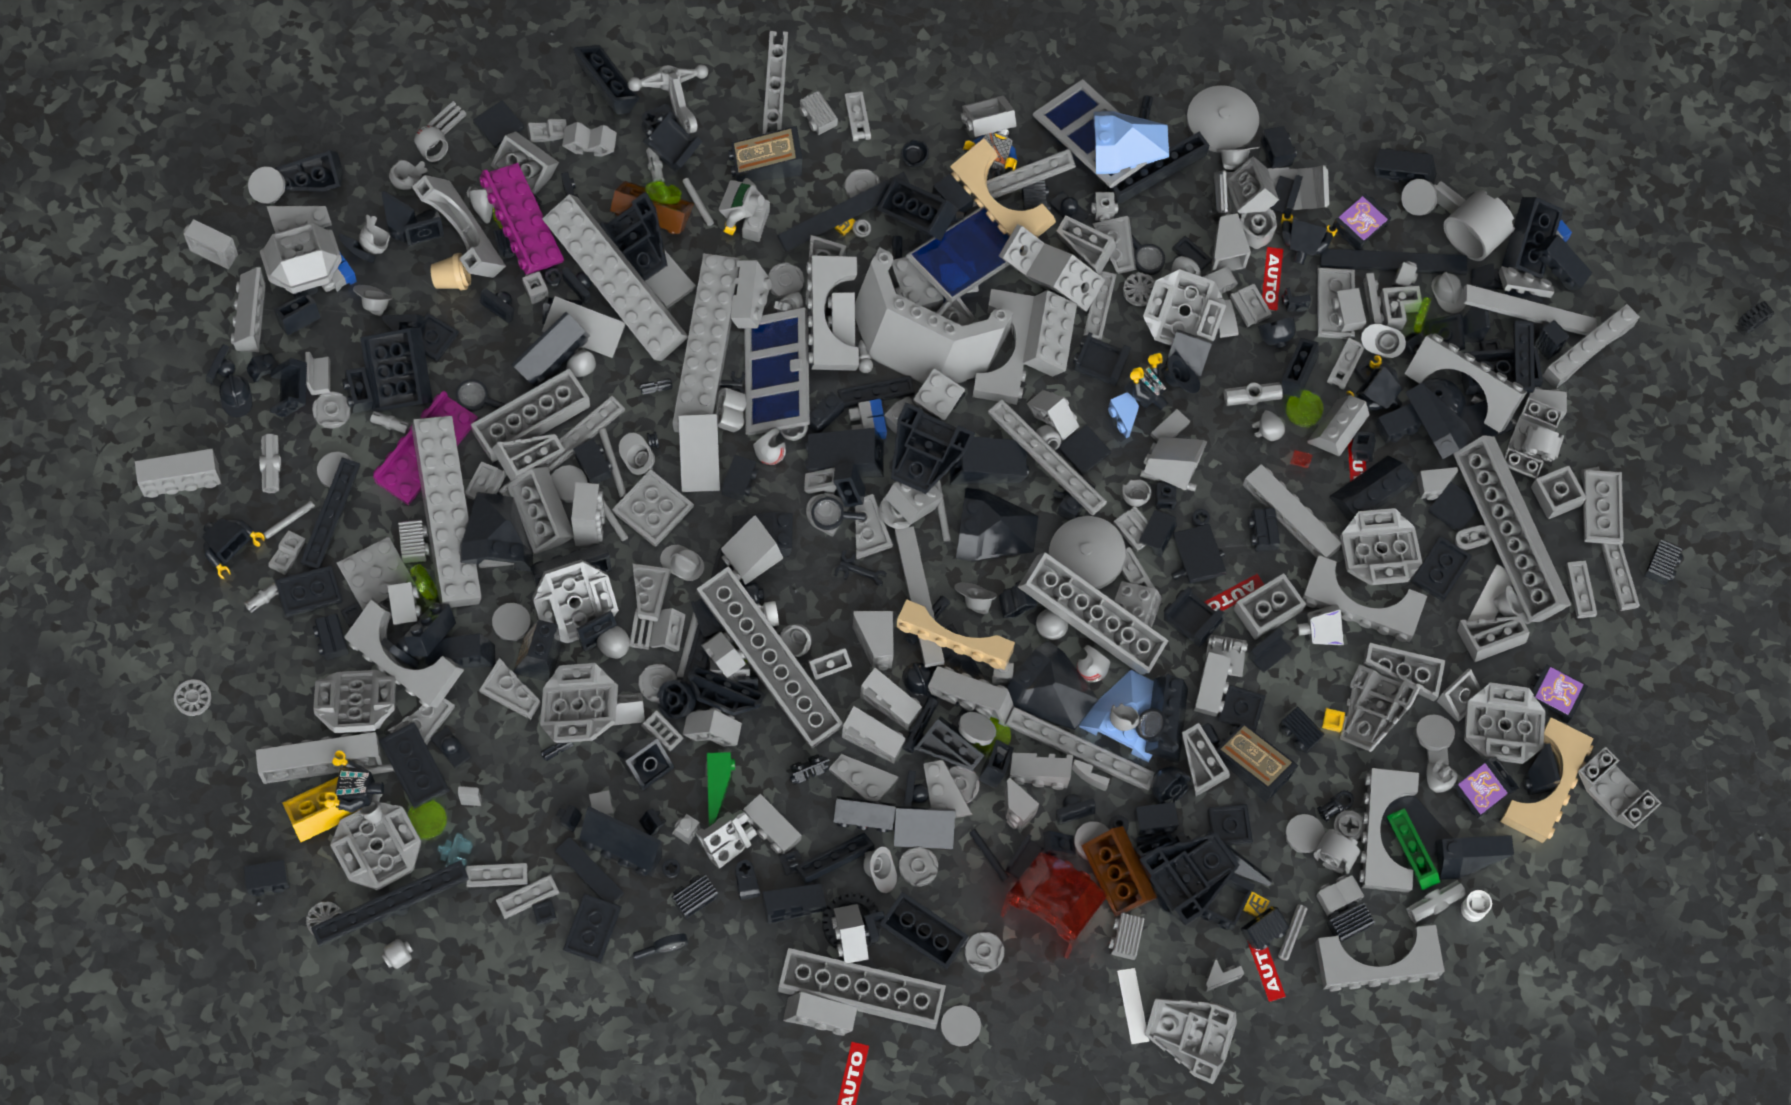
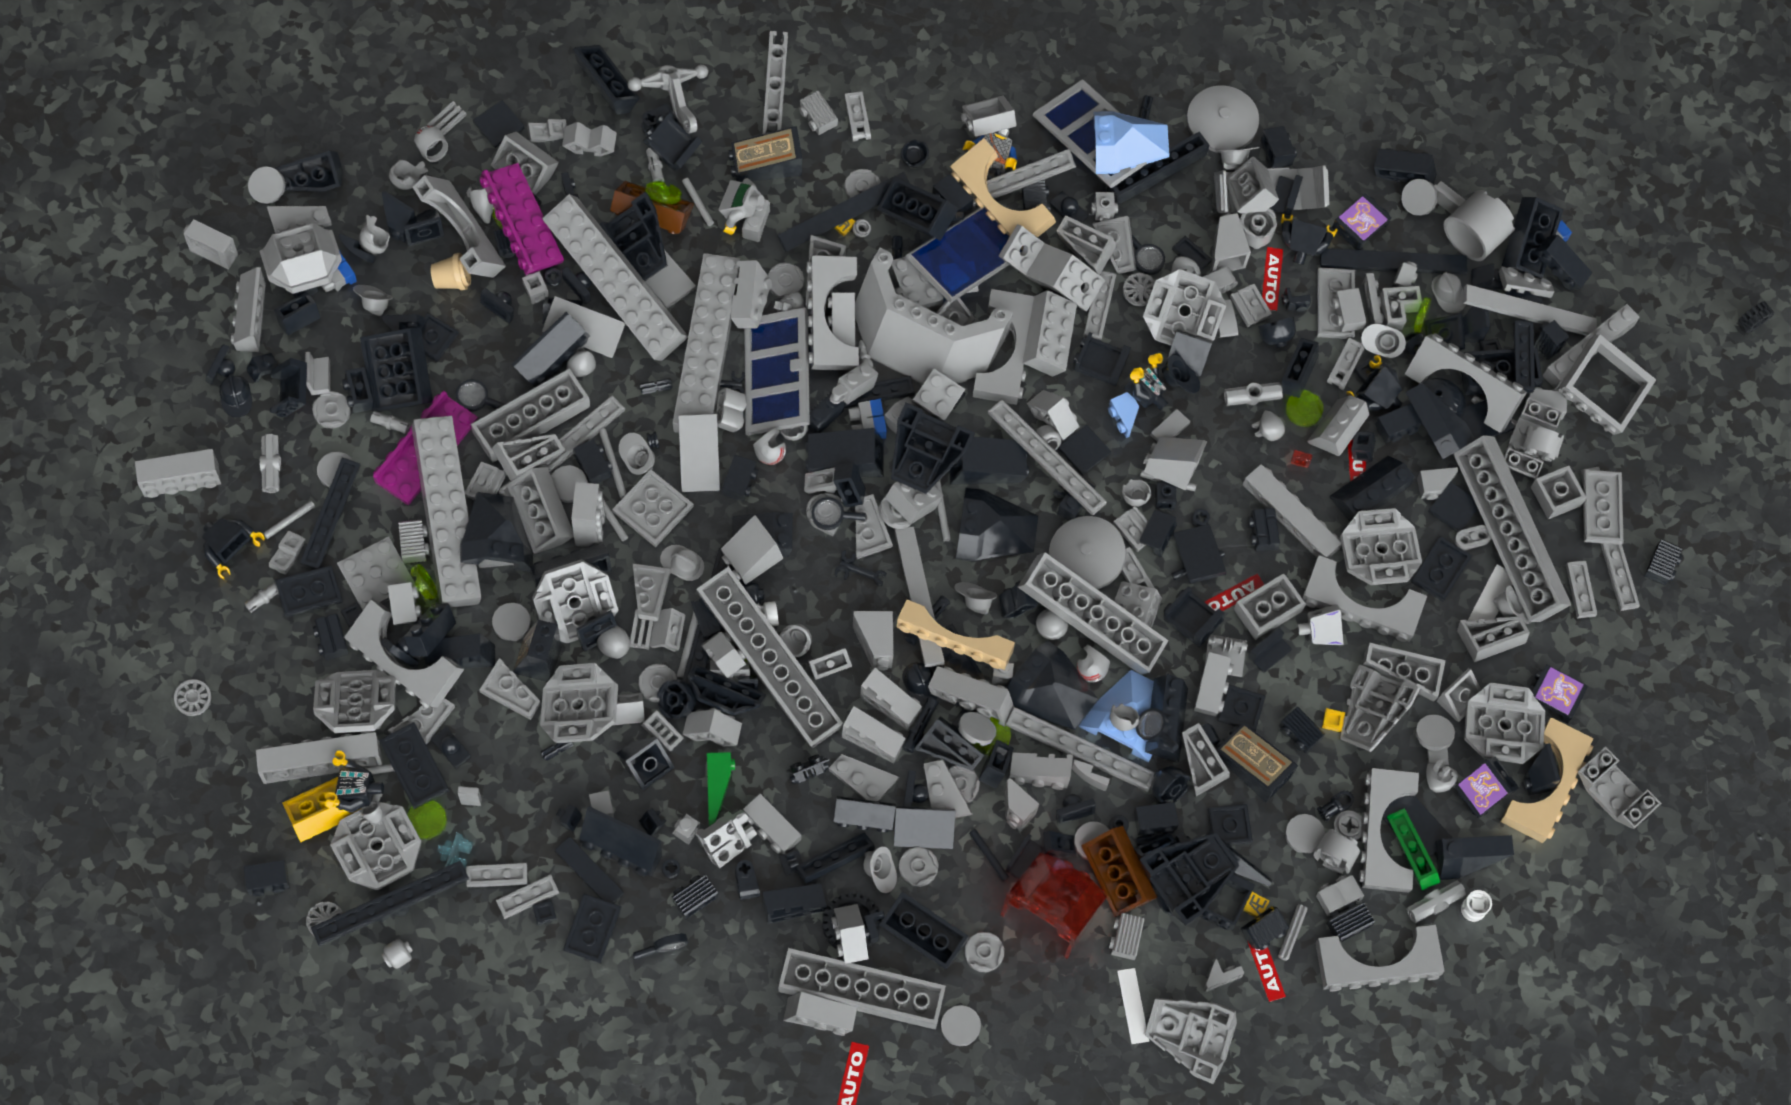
none -> light grey brick [830,362,878,404]
none -> light grey window [1557,334,1656,435]

